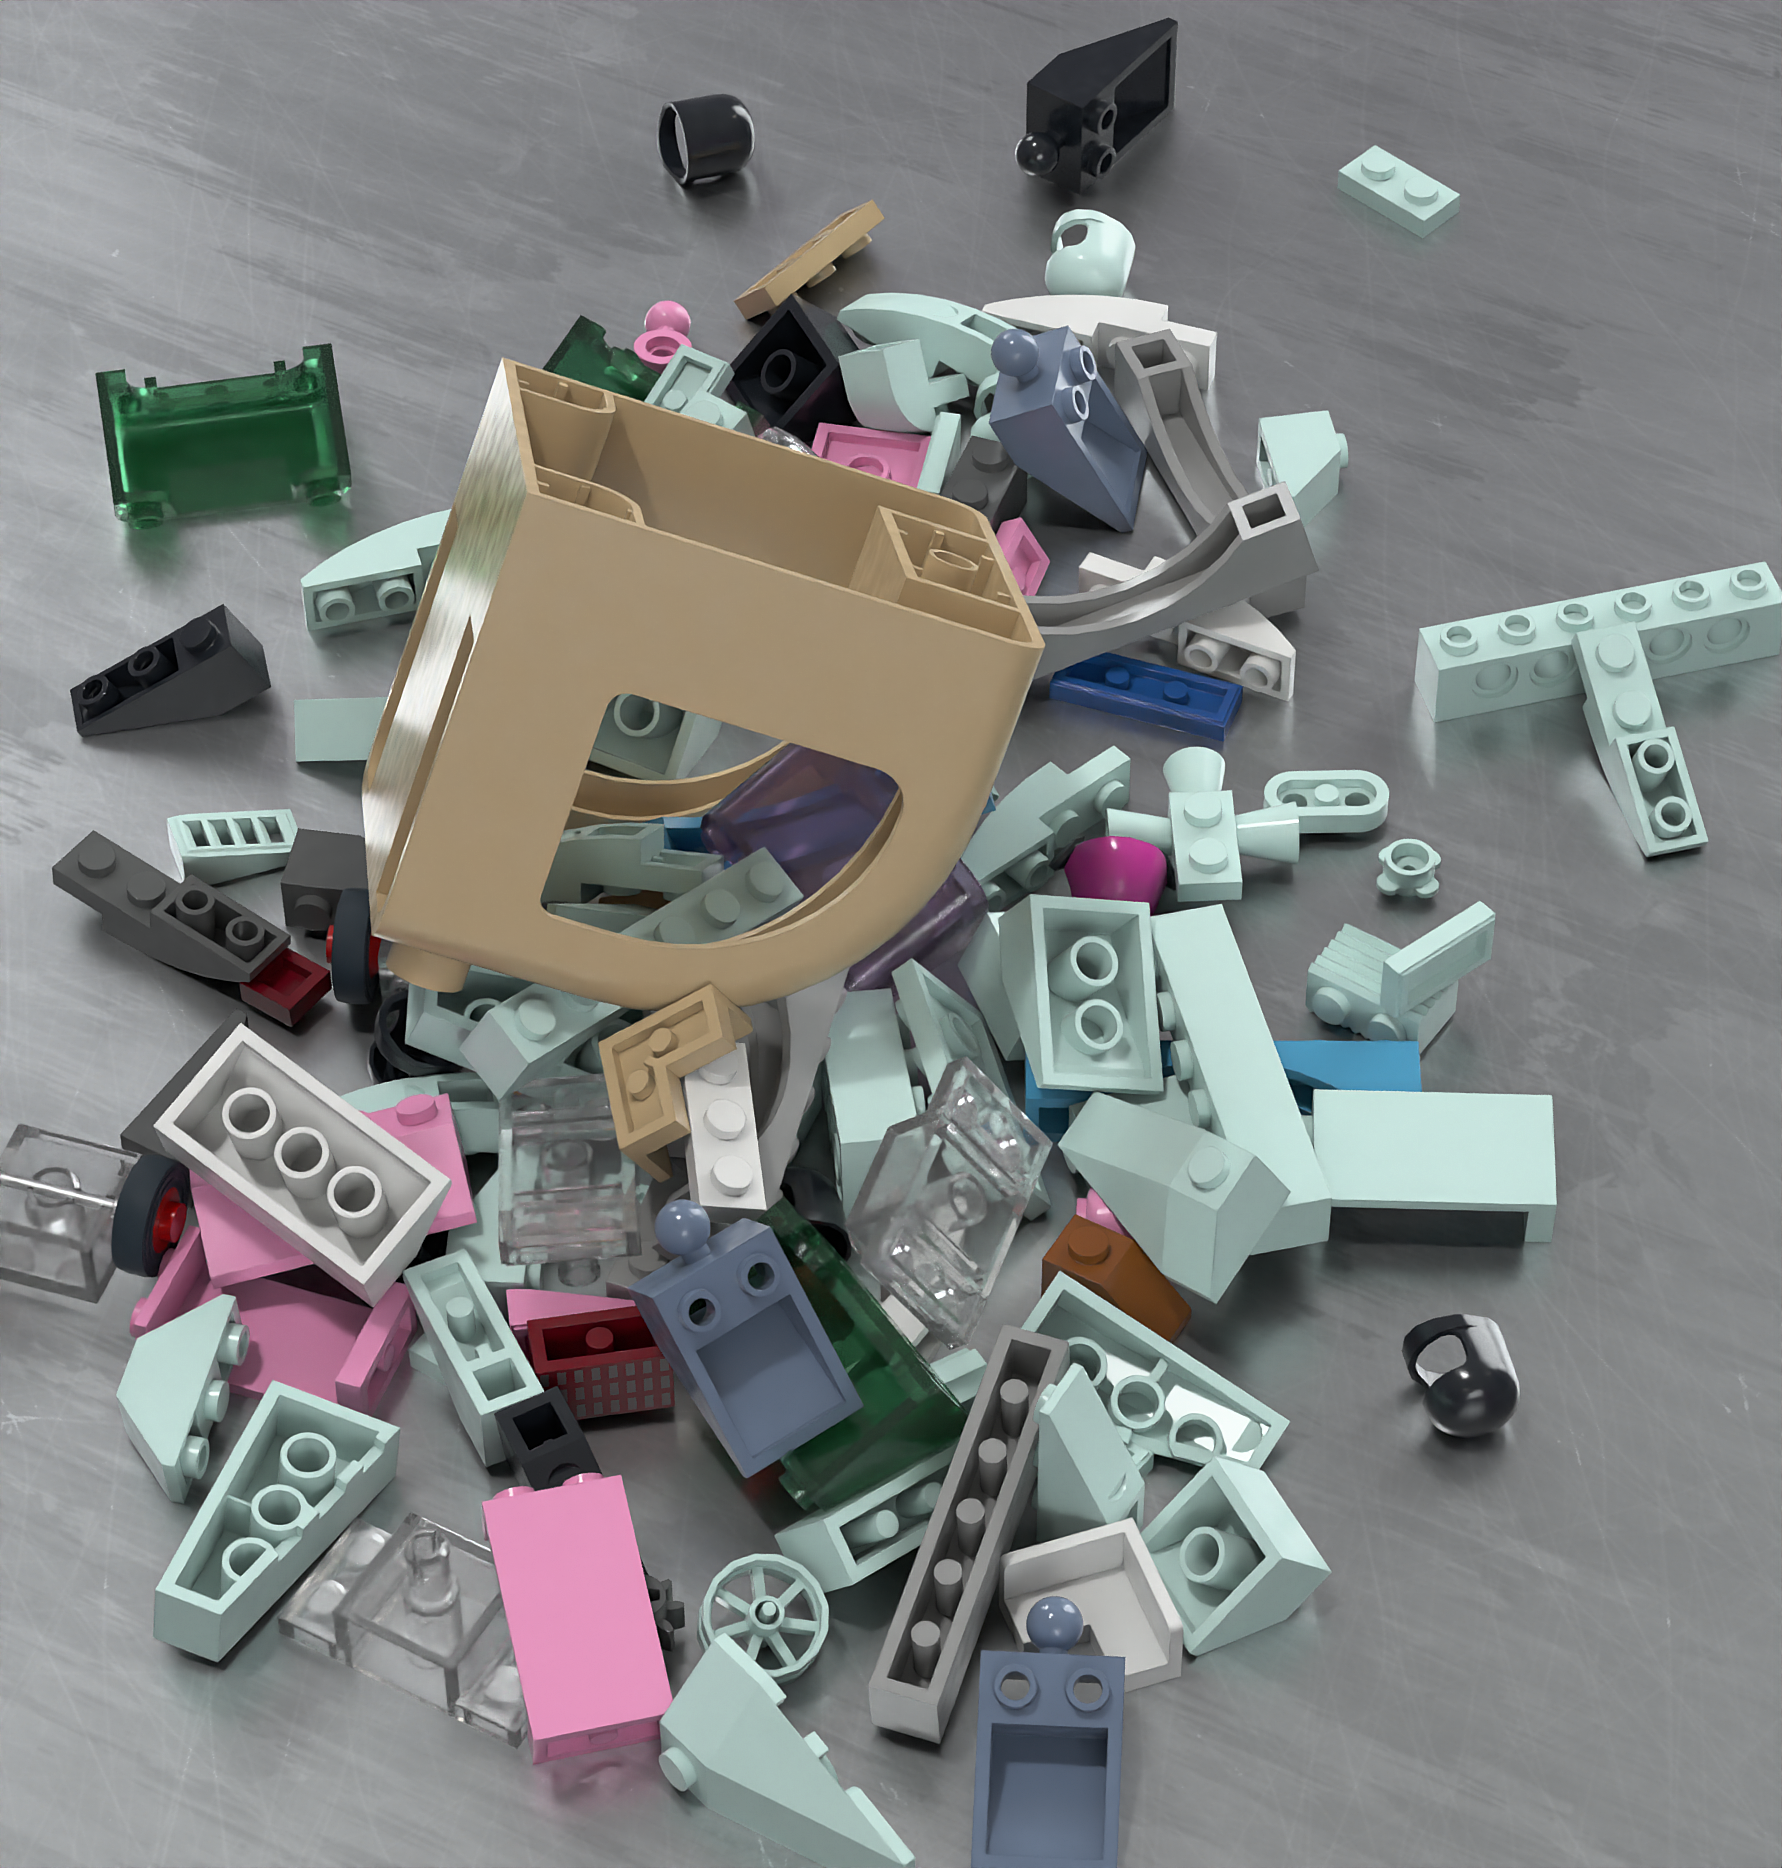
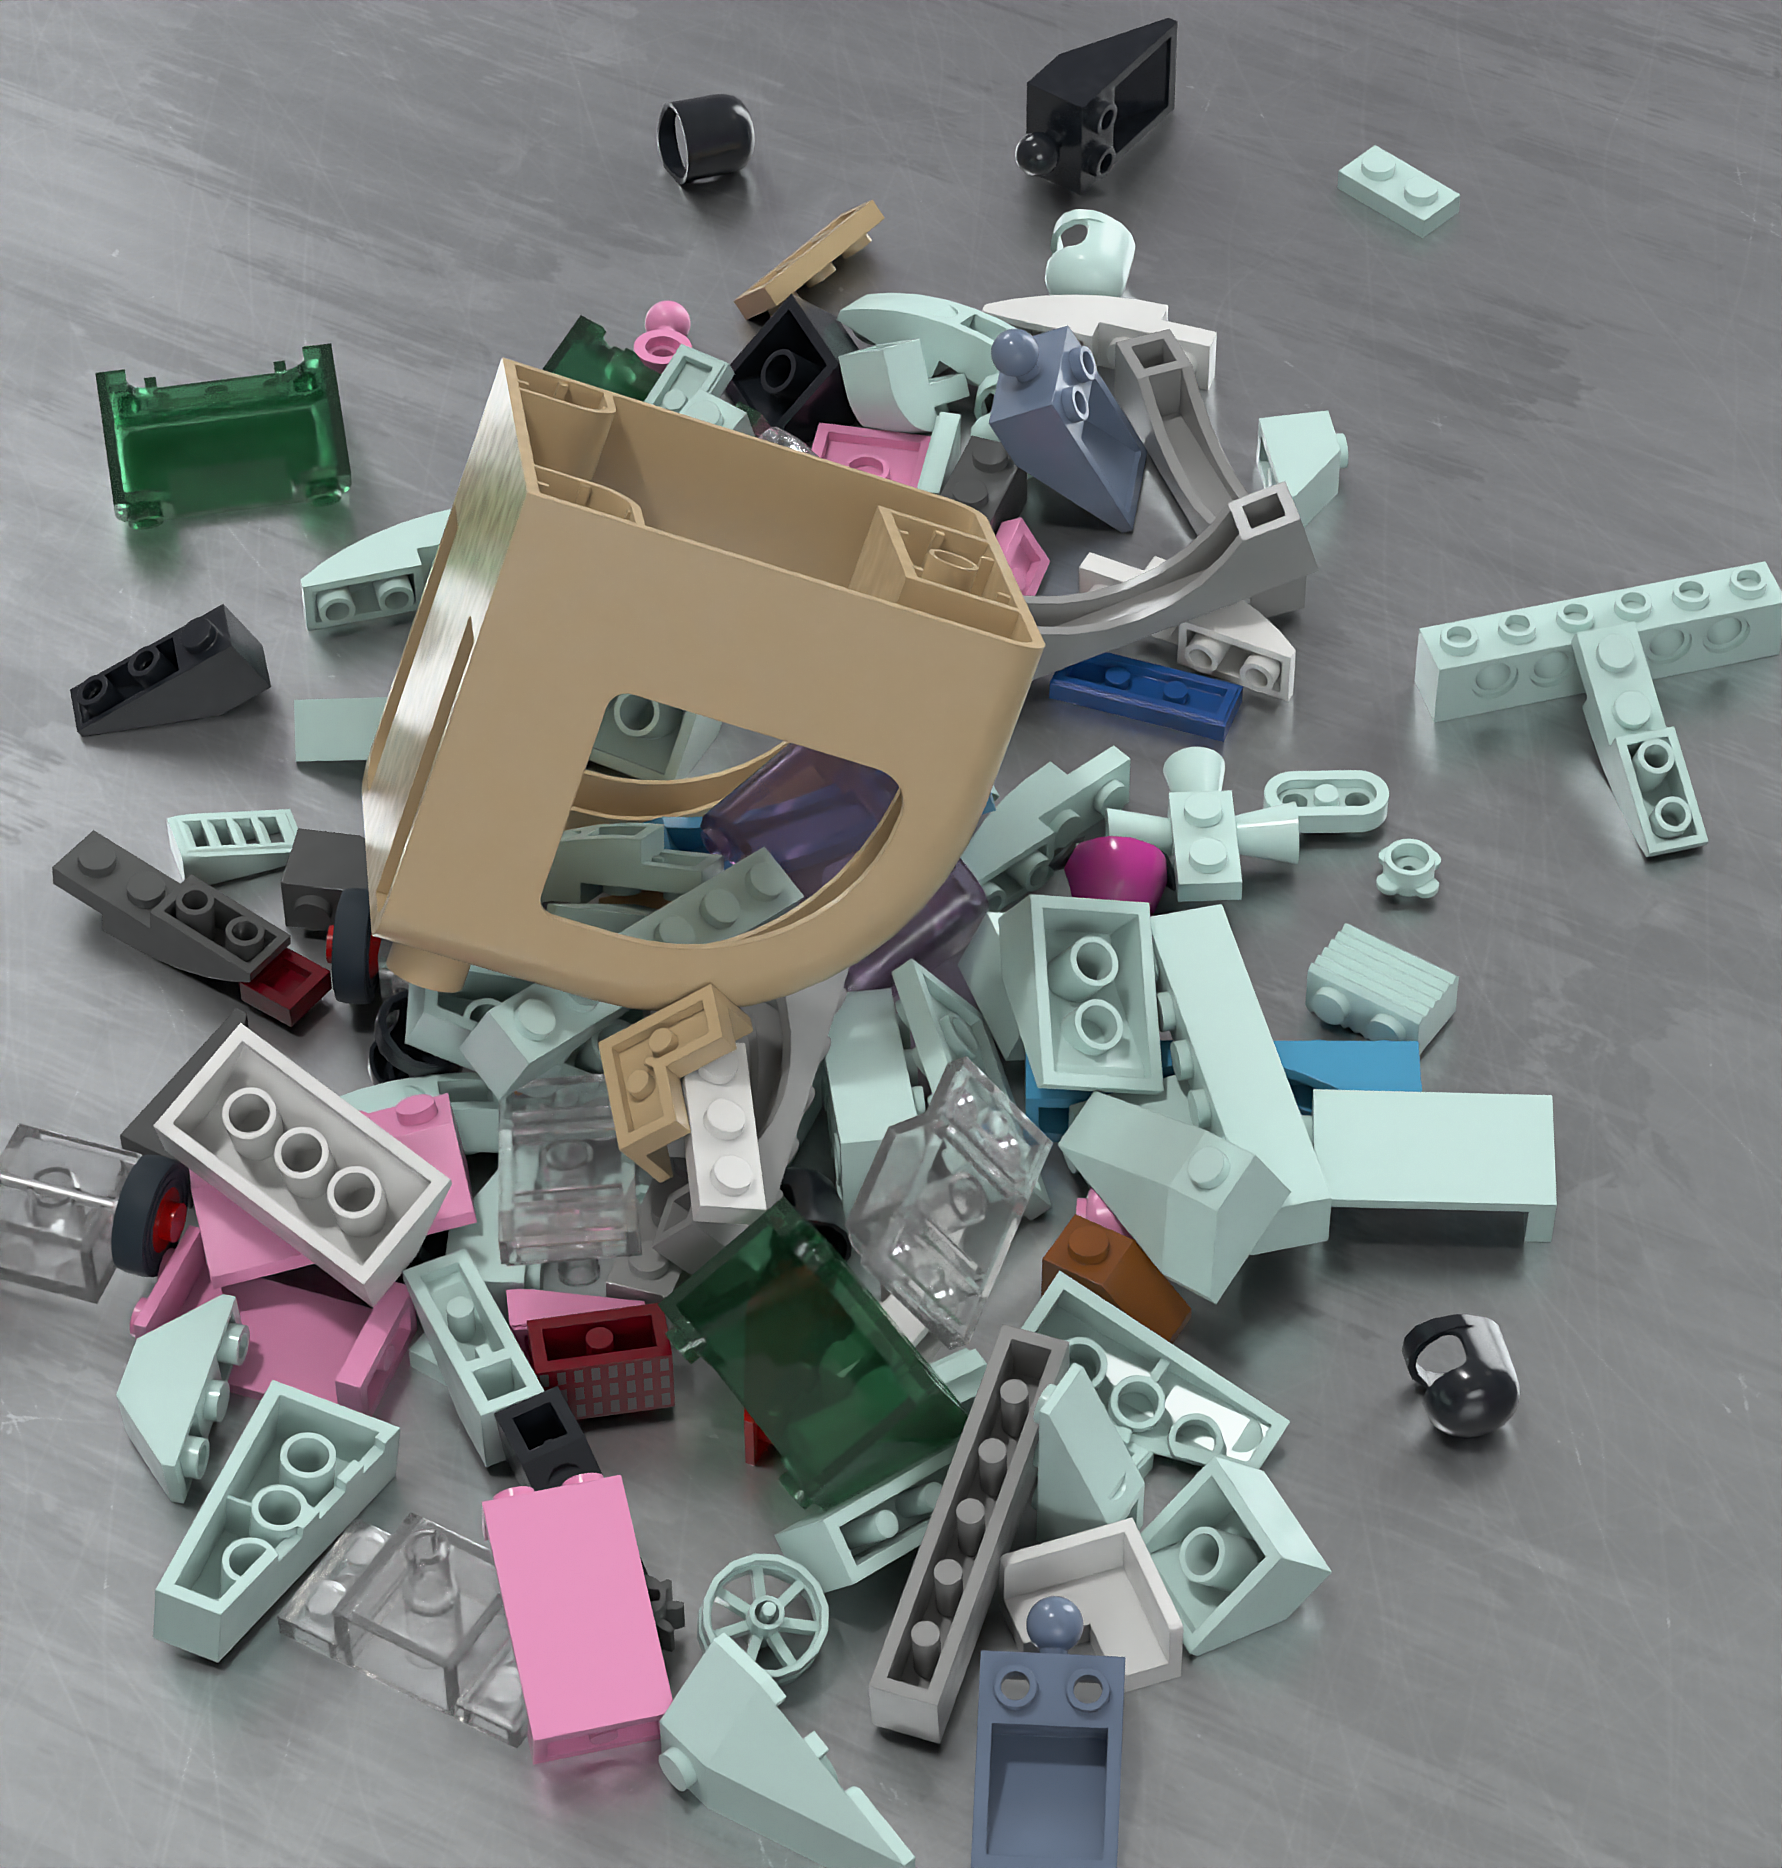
sand blue slope [627,1199,864,1478] -> none
light aqua tile [1380,901,1496,1018] -> none

